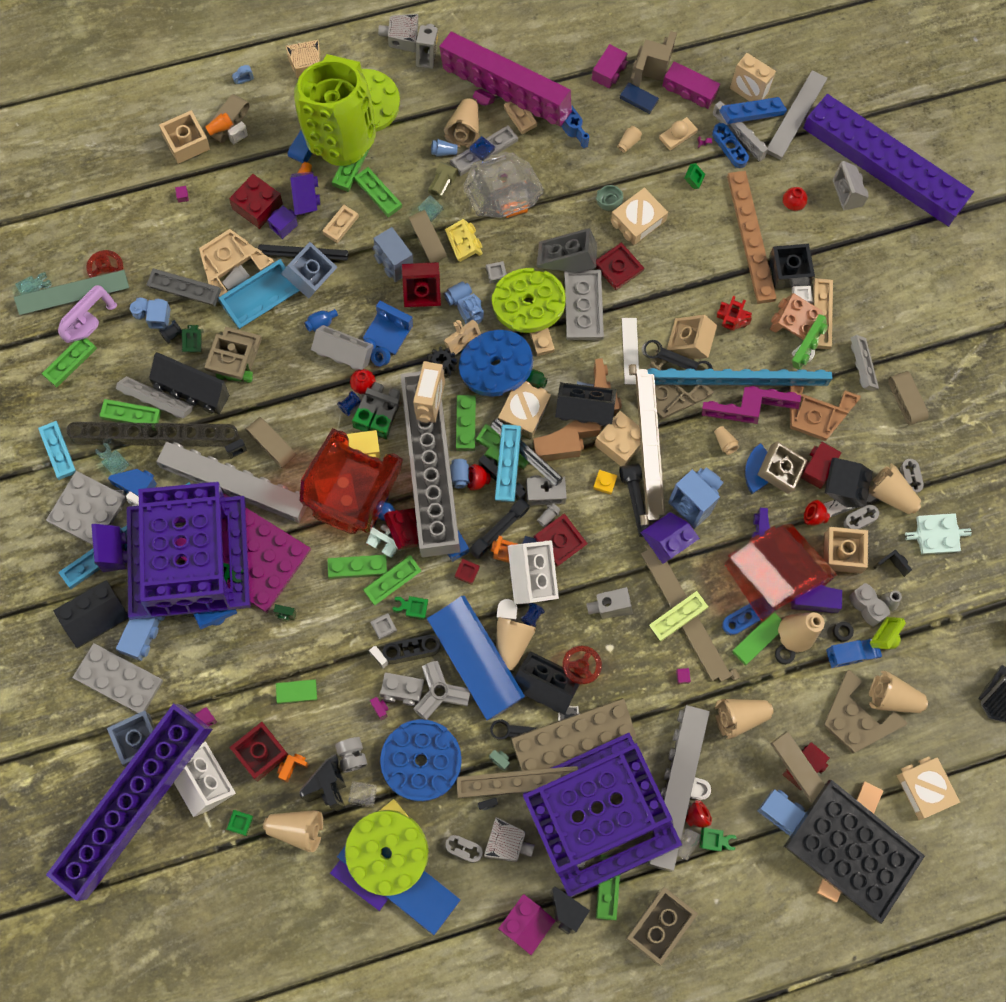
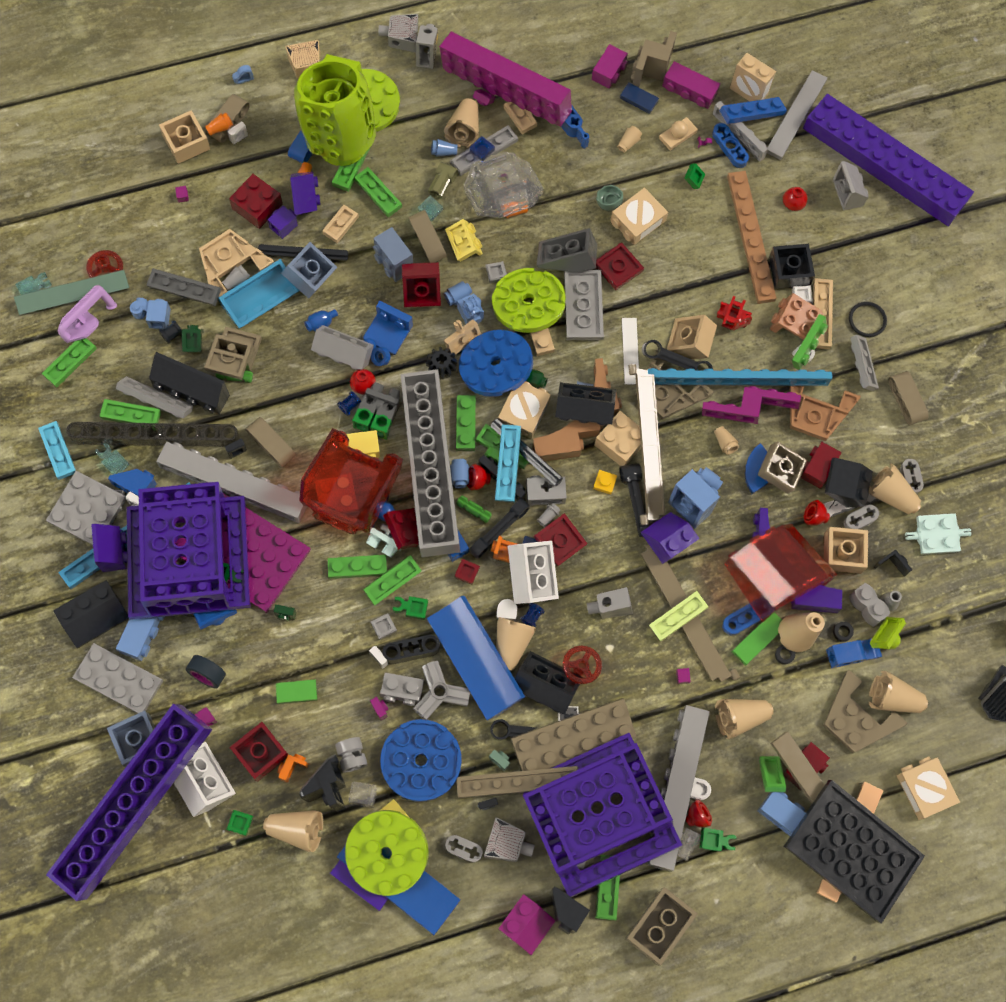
tan brick [413,361,445,423] -> none
none -> black wheel [185,655,226,689]
none -> bright green axle [456,495,492,523]
none -> bright green tile [759,756,786,792]
none -> black tyre [849,302,887,337]

